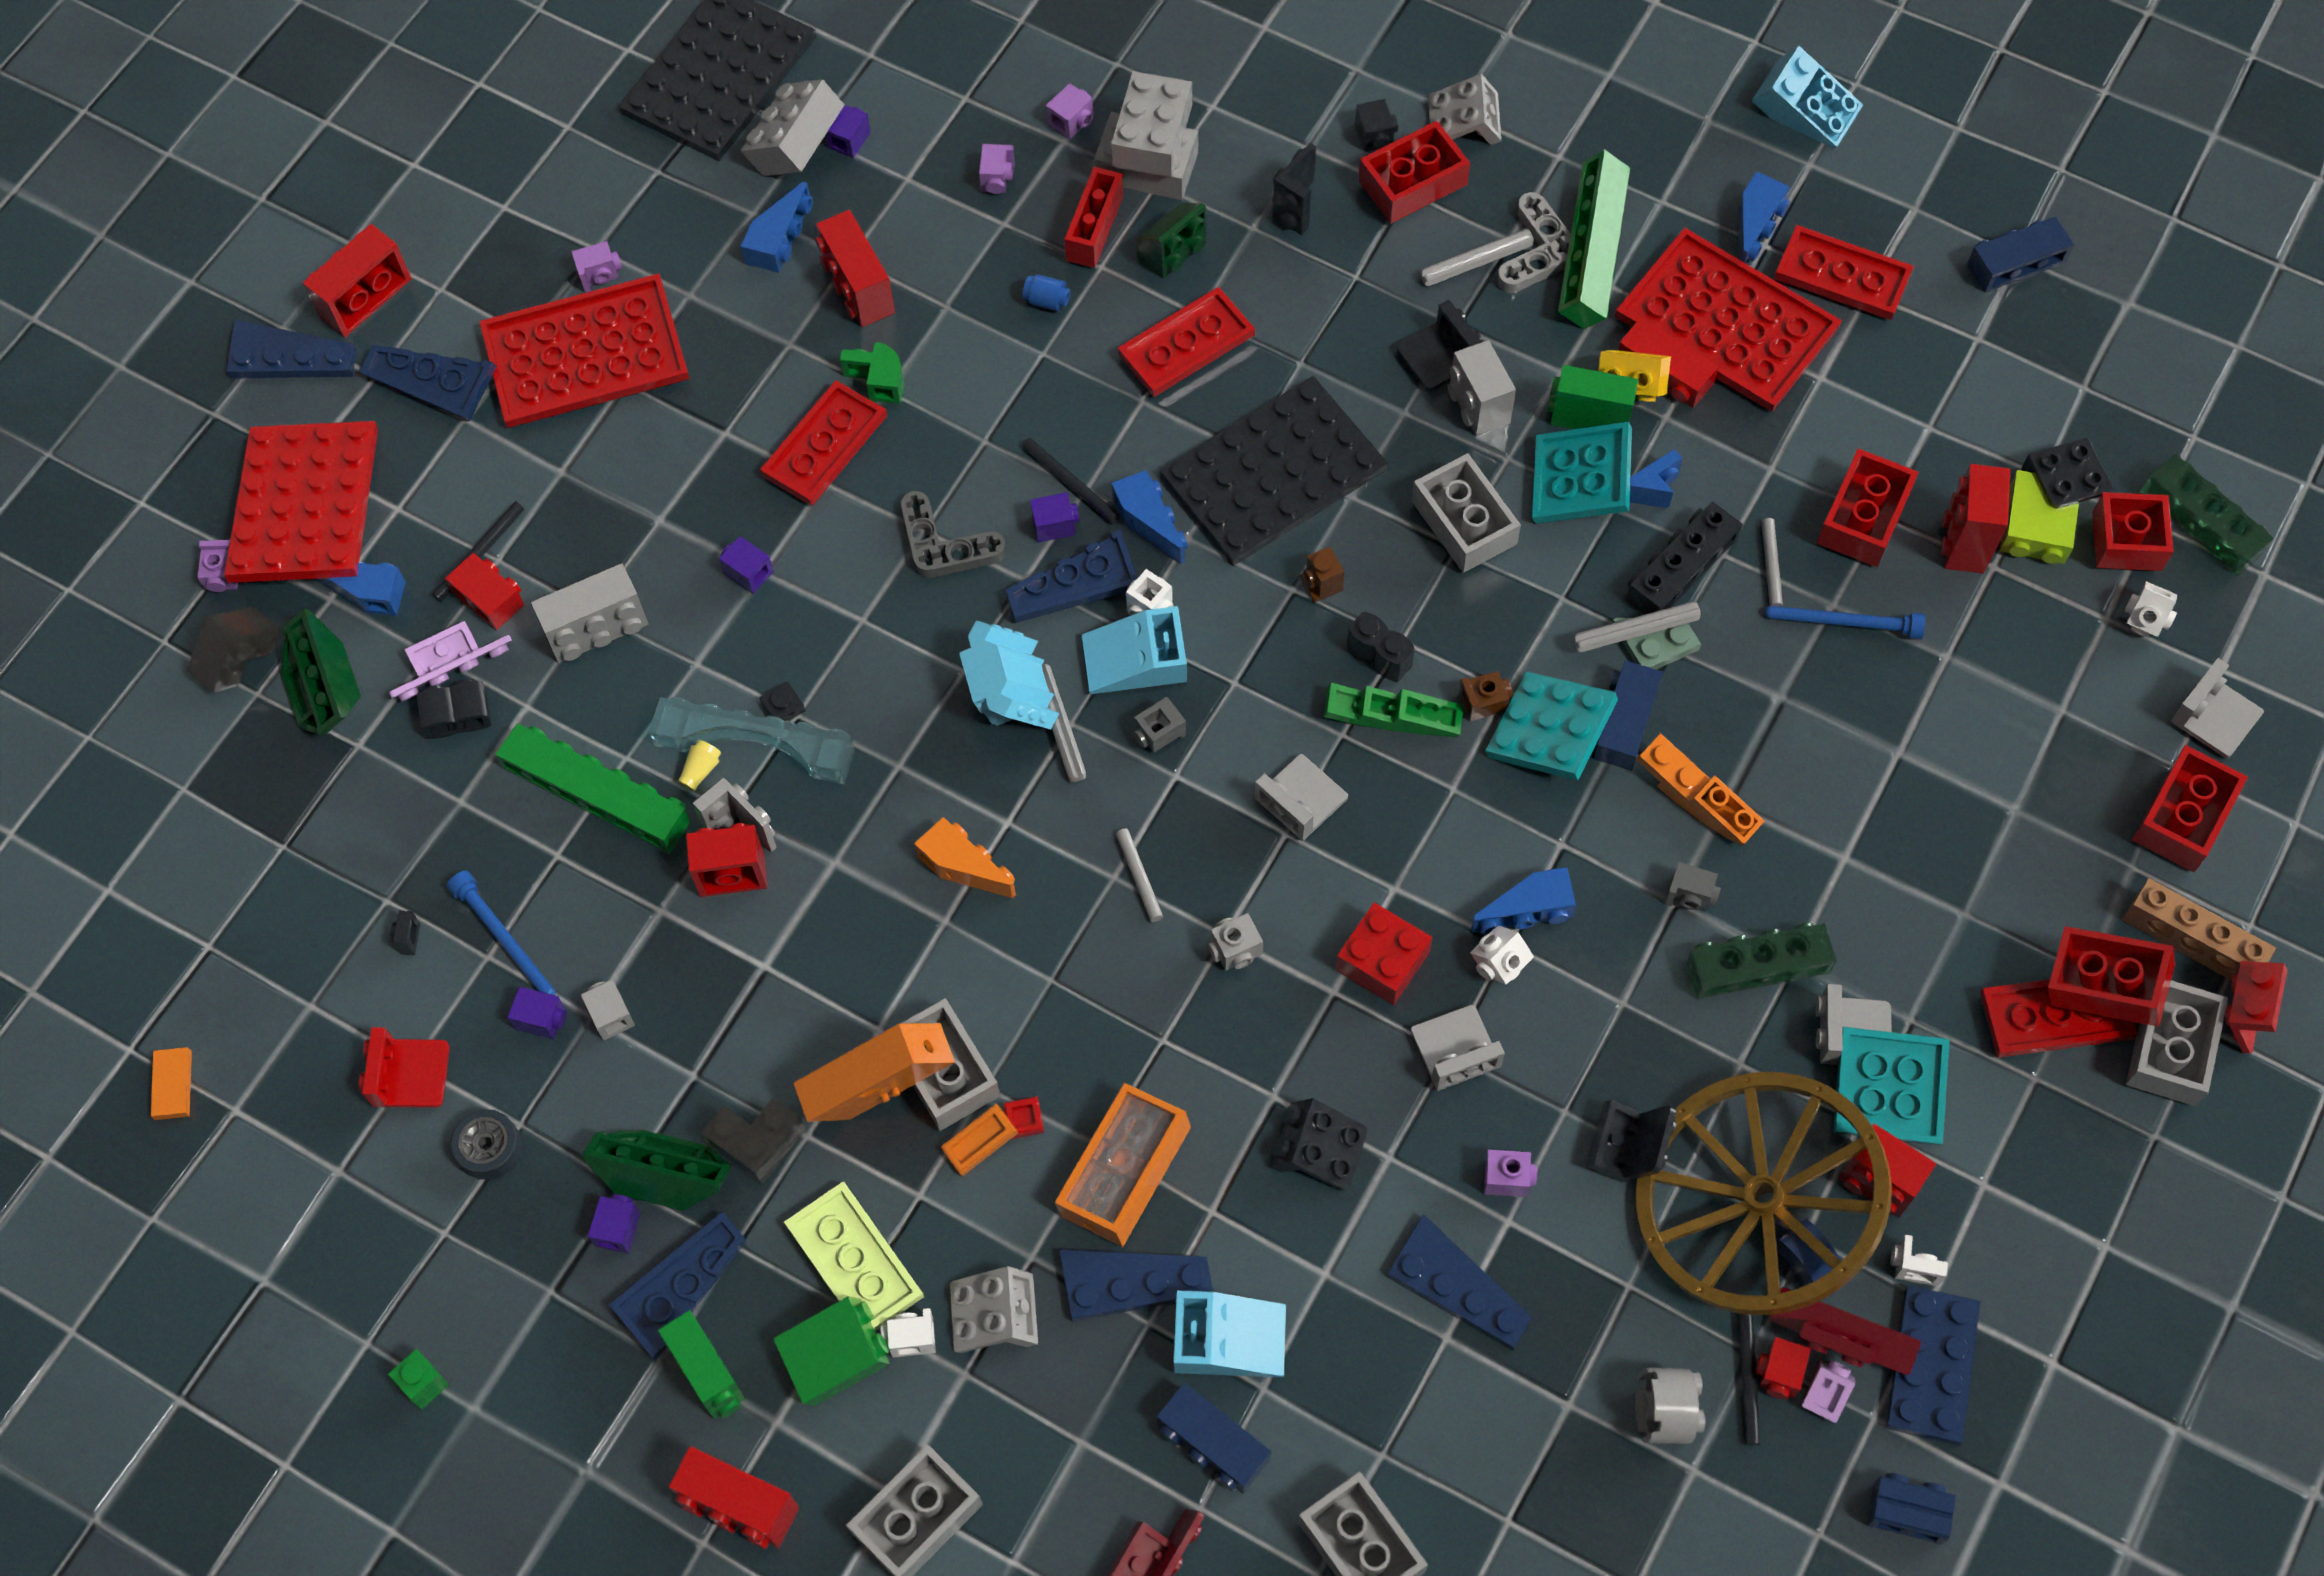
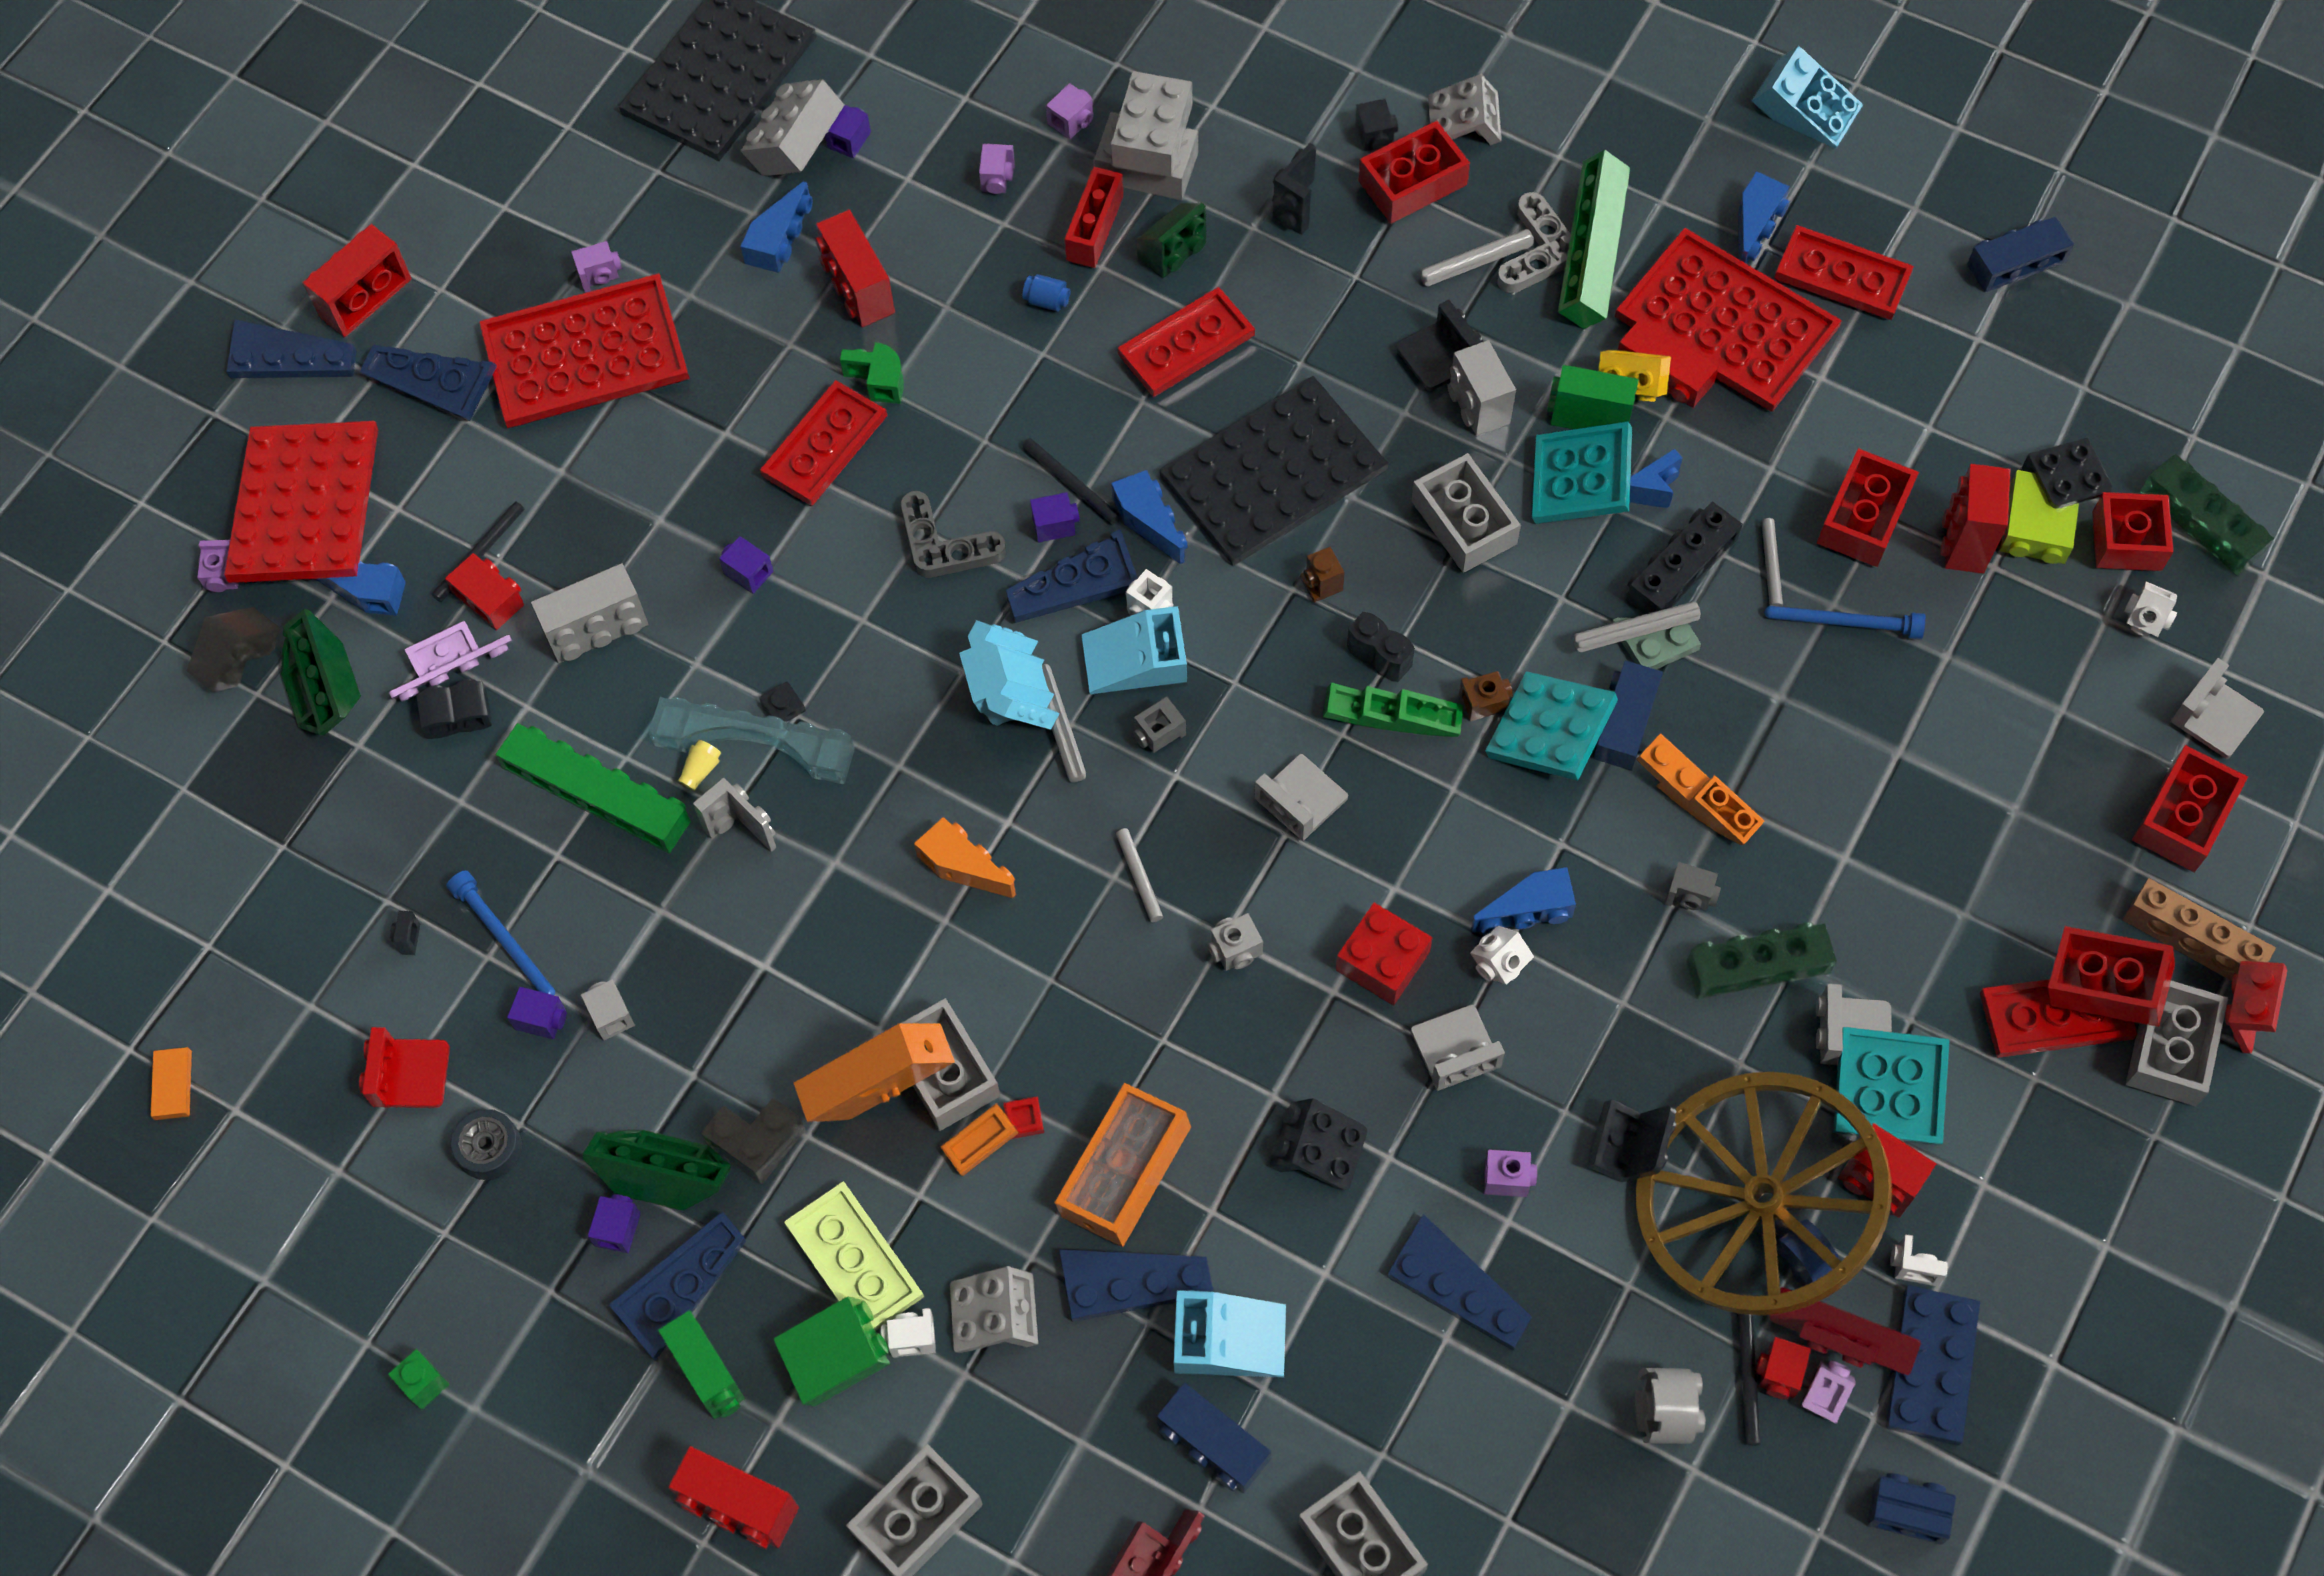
red brick [686,823,767,897] -> none

